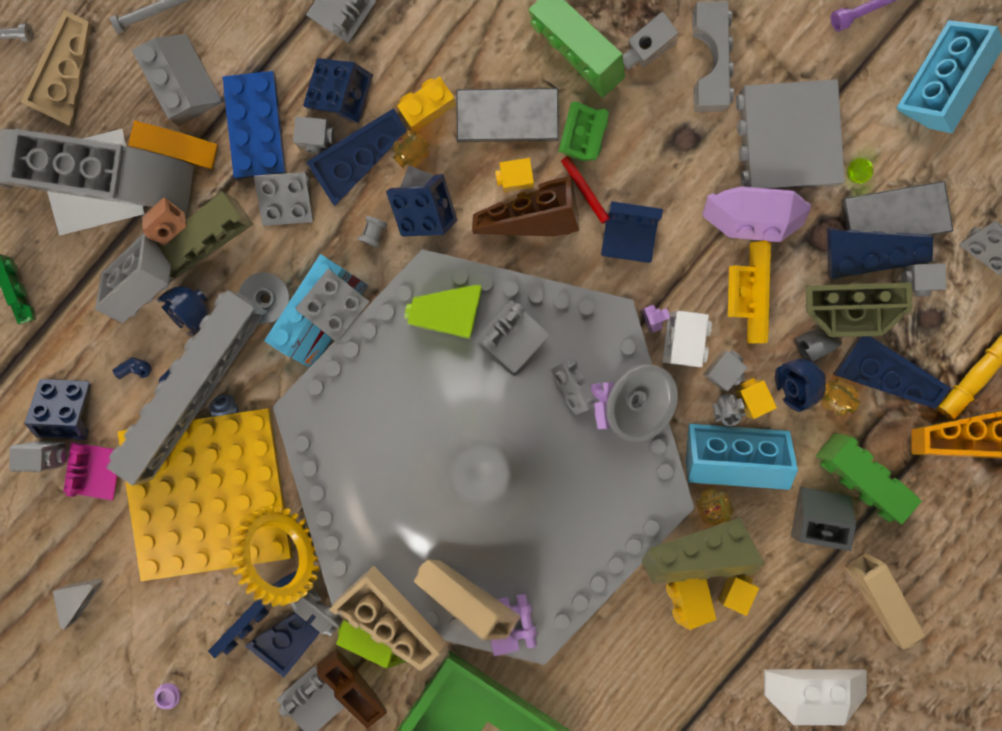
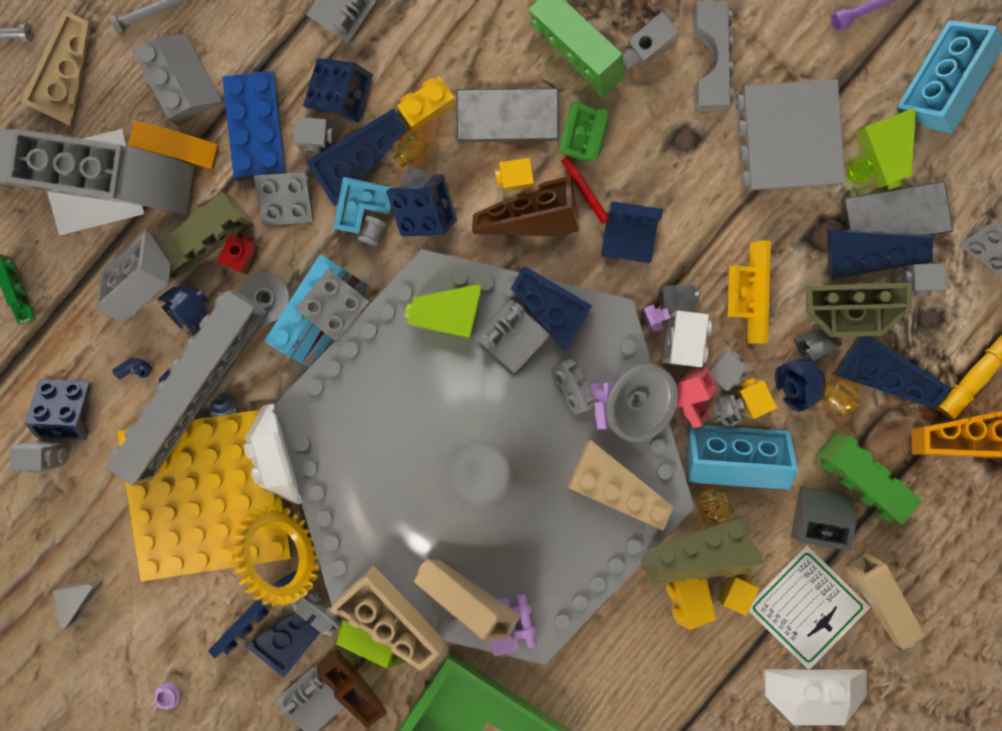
dark pink hinge [63,442,118,500] -> none
nougat brick [142,197,186,246] -> none
lavender wedge [702,186,811,242] -> none
none -> red brick [217,233,259,274]
none -> white wedge [244,404,303,504]
none -> medium azure plate [333,177,393,234]
none -> dark blue wing [510,266,592,351]
none -> tan wing [567,440,674,531]
none -> flat silver brick [659,285,699,313]
none -> coral brick [676,365,717,428]
none -> white sticker [749,545,871,670]
none -> lime slope [856,108,916,190]

